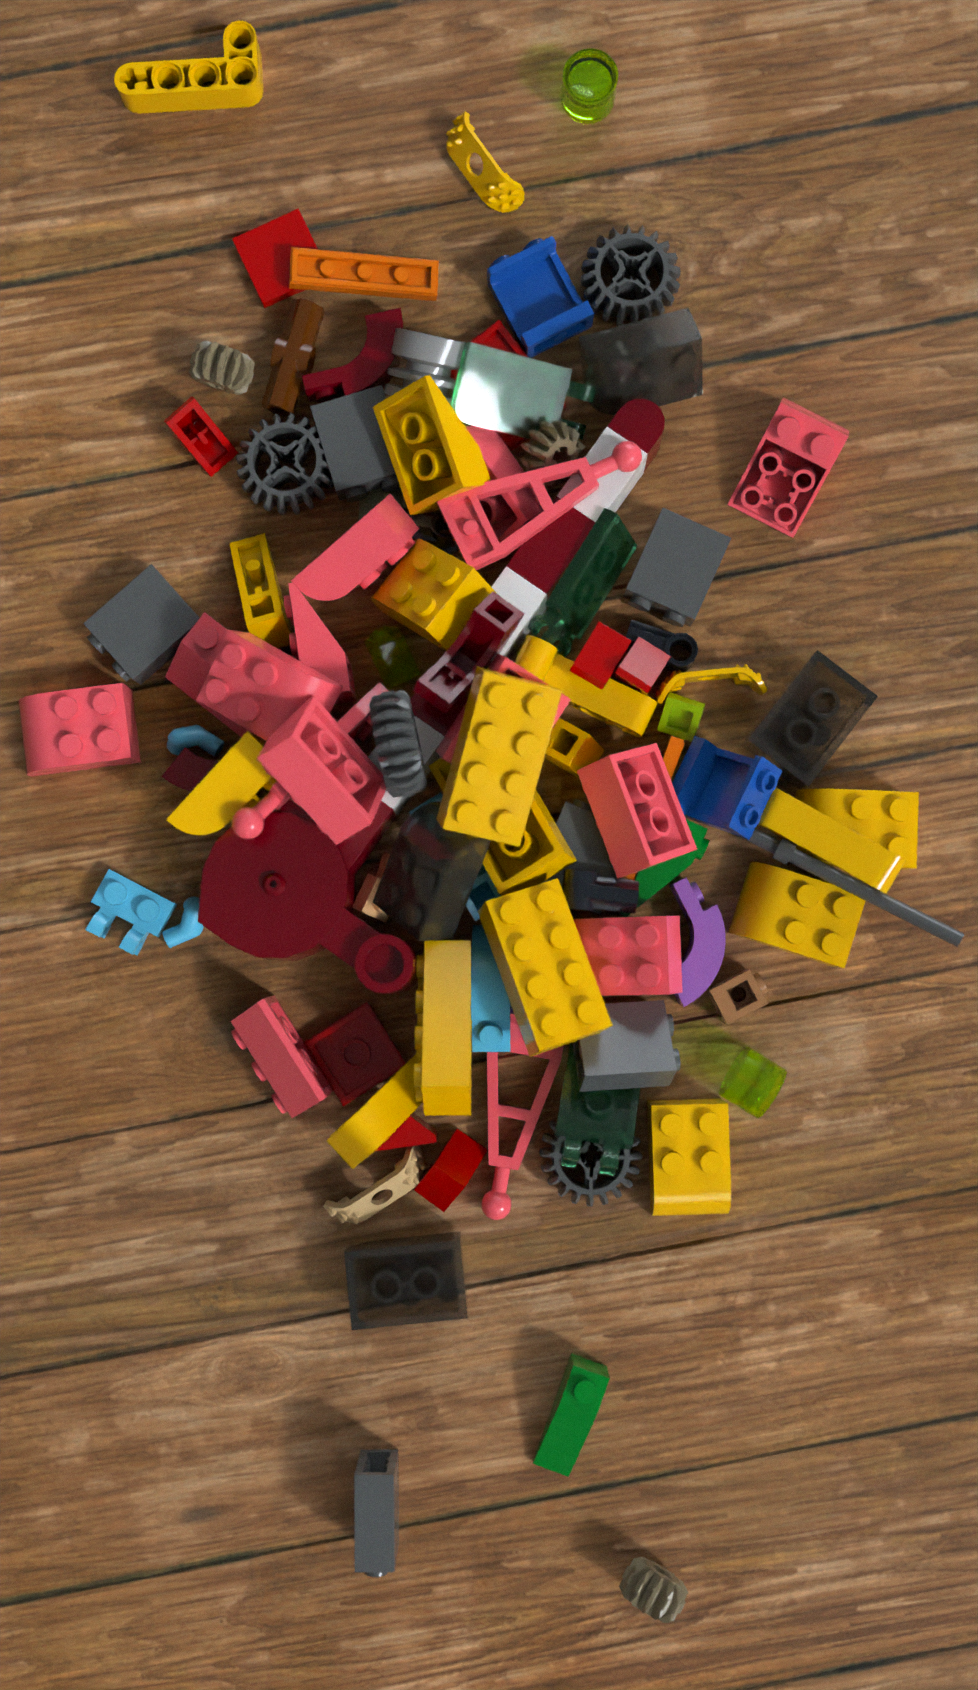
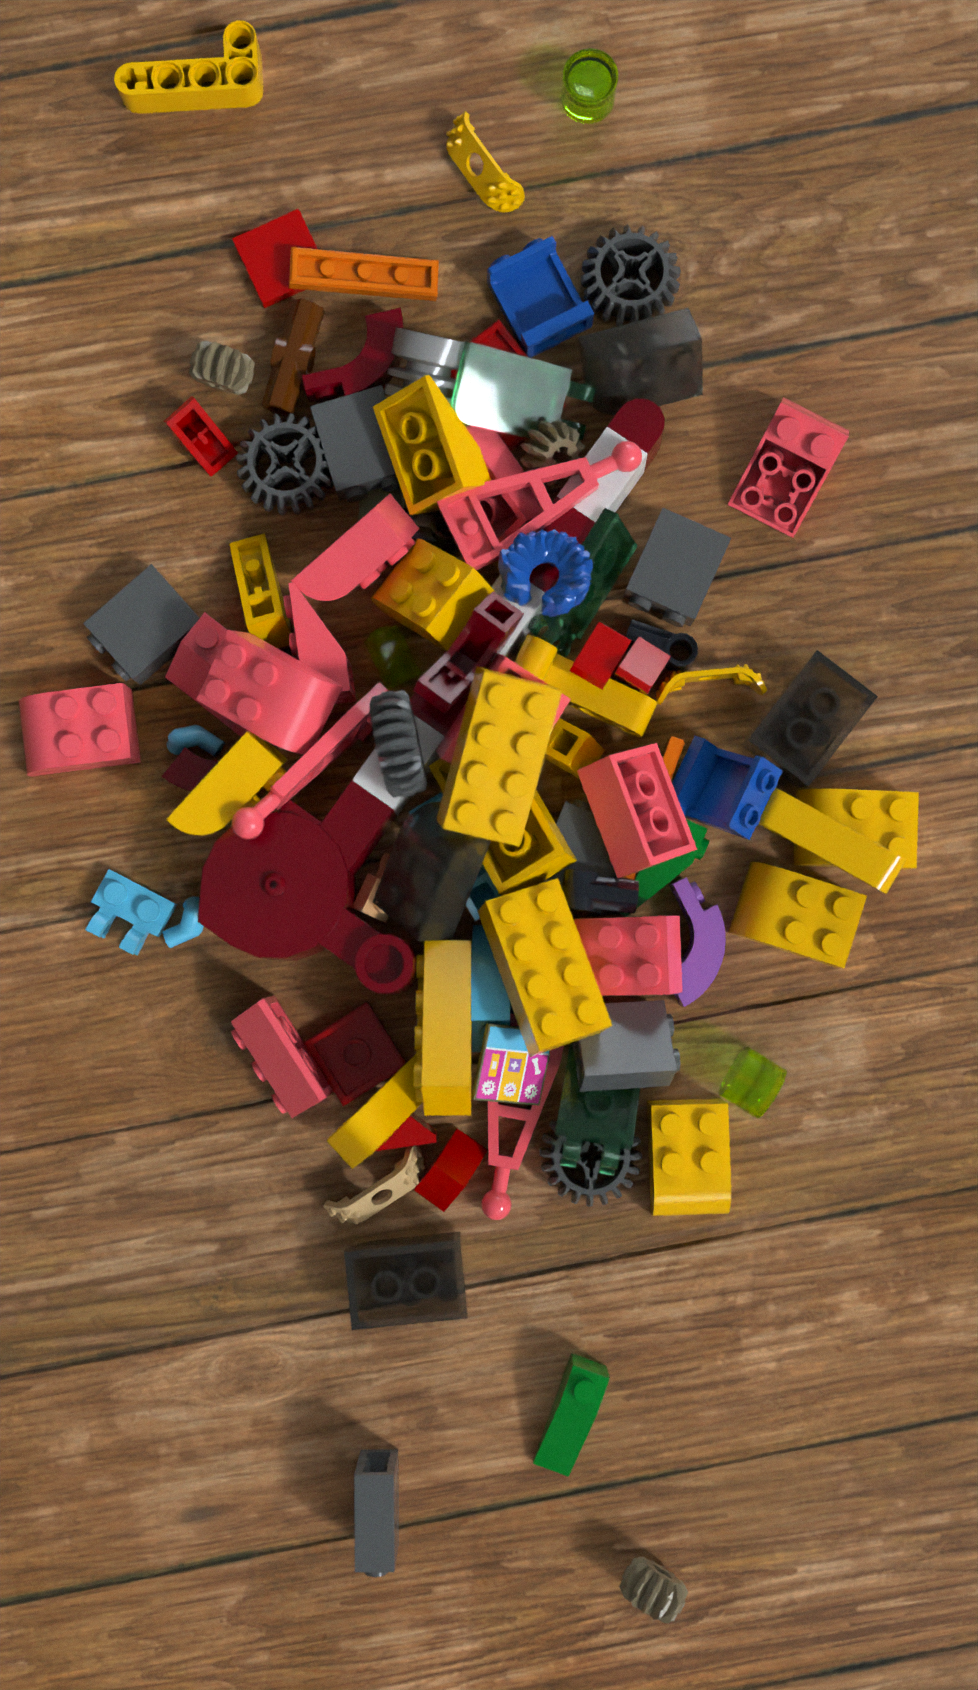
coral slope [257,695,387,845] -> none
lime plate [657,692,706,742] -> none
medium nougat brick [706,969,768,1025] -> none
dark grey bar [747,828,964,947] -> none
none -> piece [471,1023,551,1105]
none -> blue piece [498,529,593,617]

